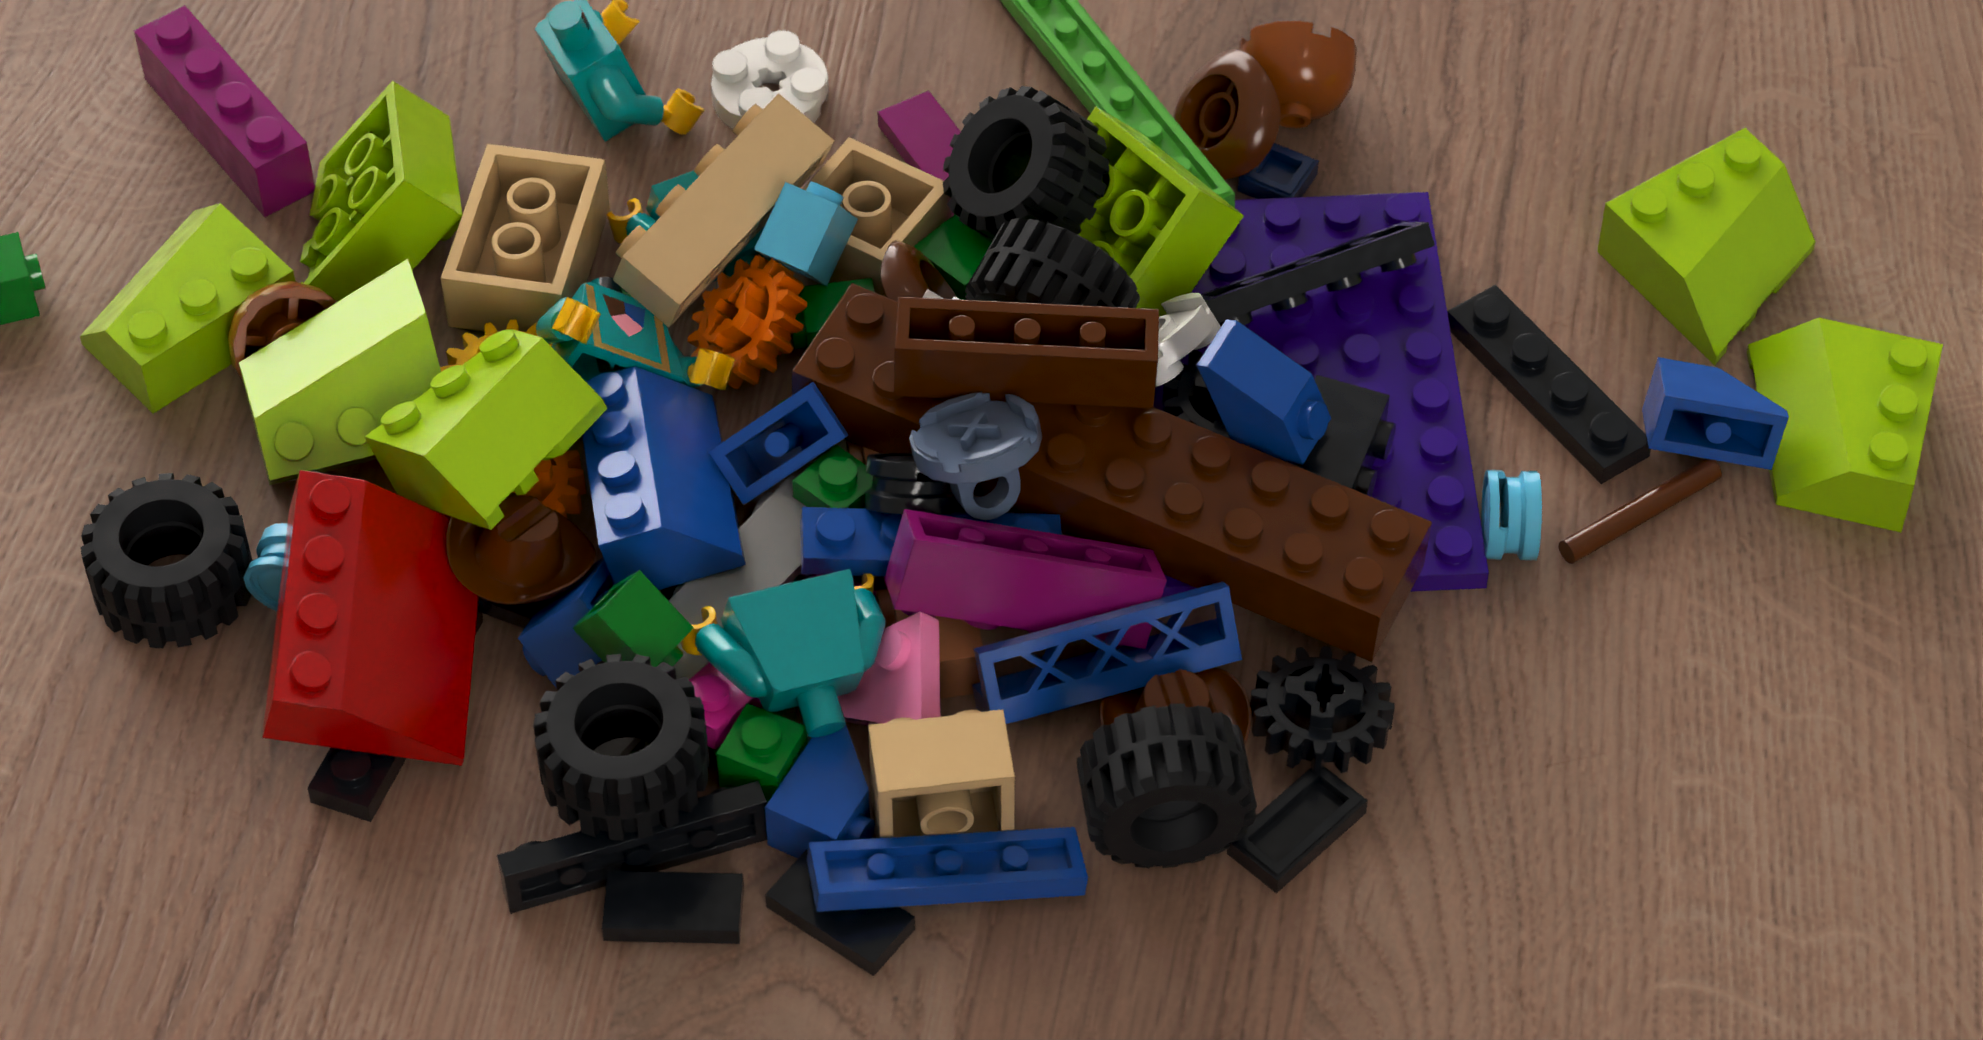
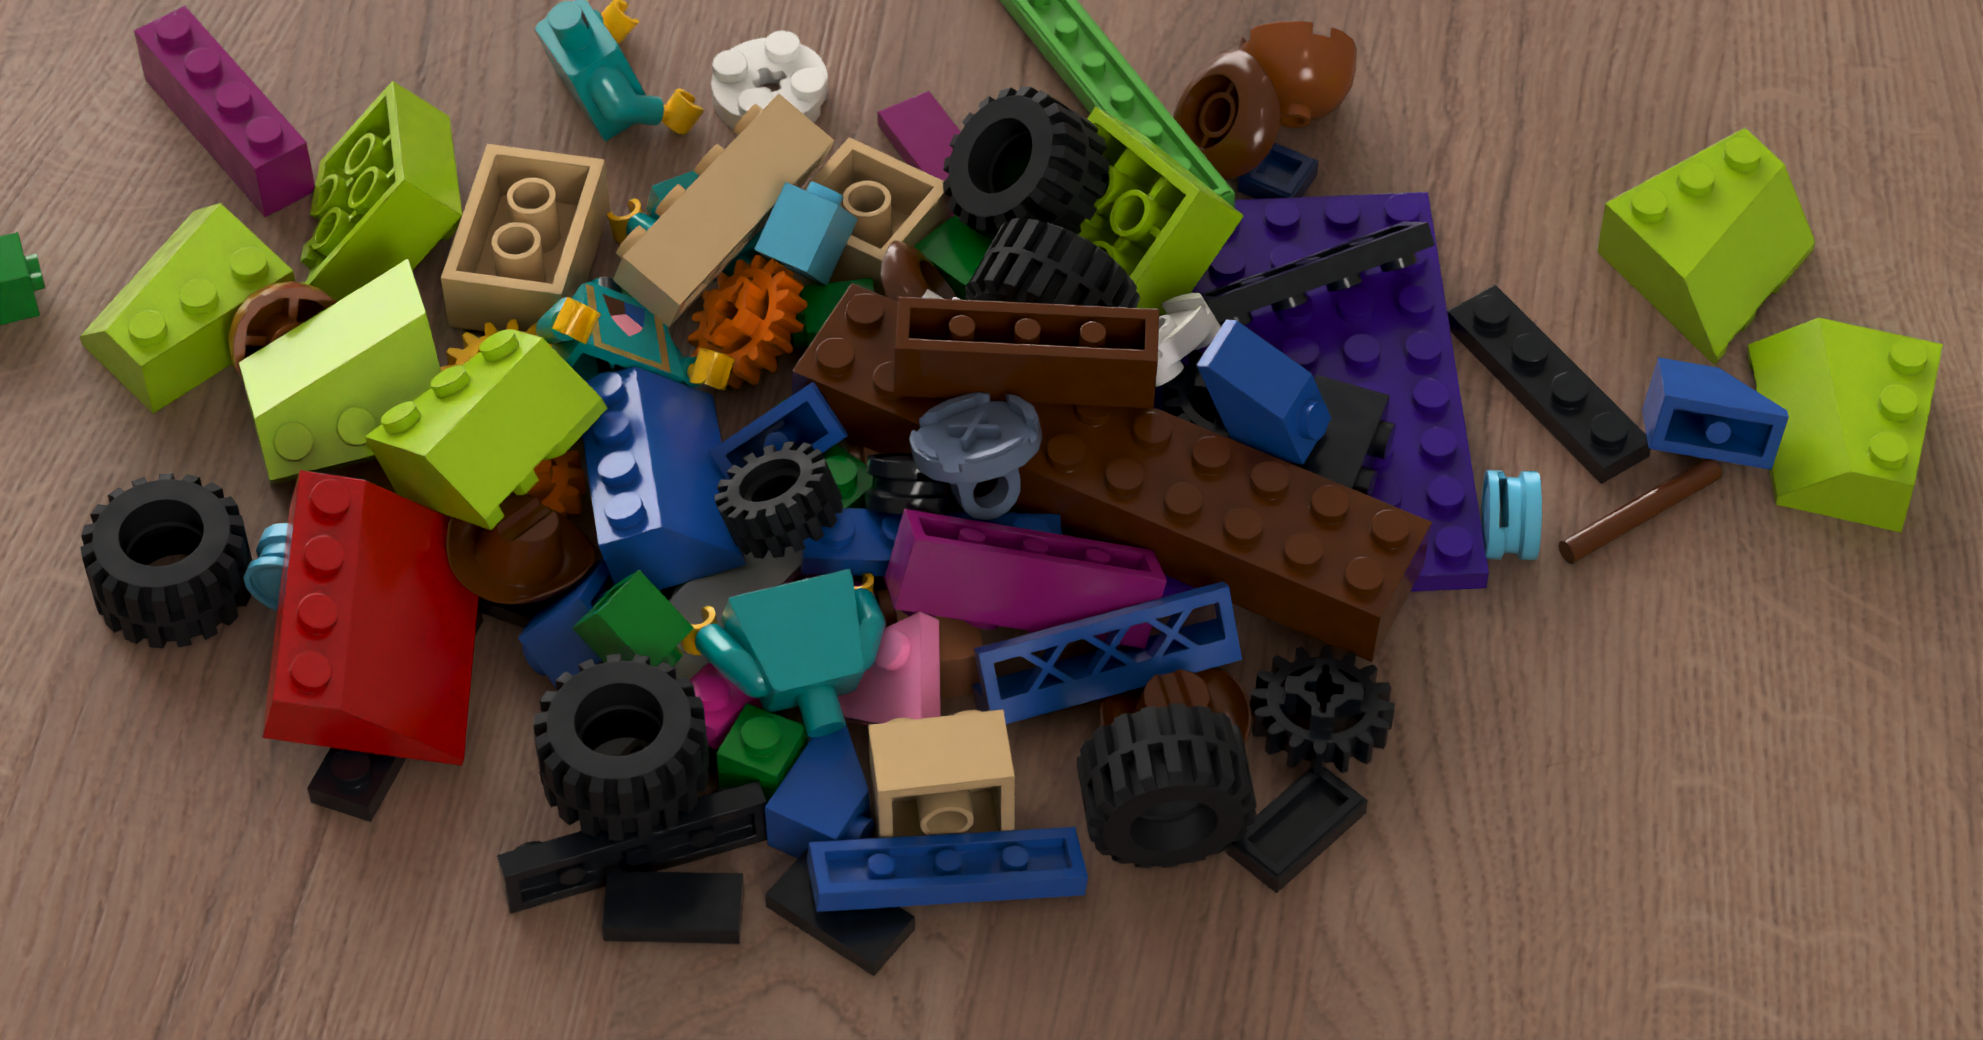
none -> black tyre [715,442,843,559]

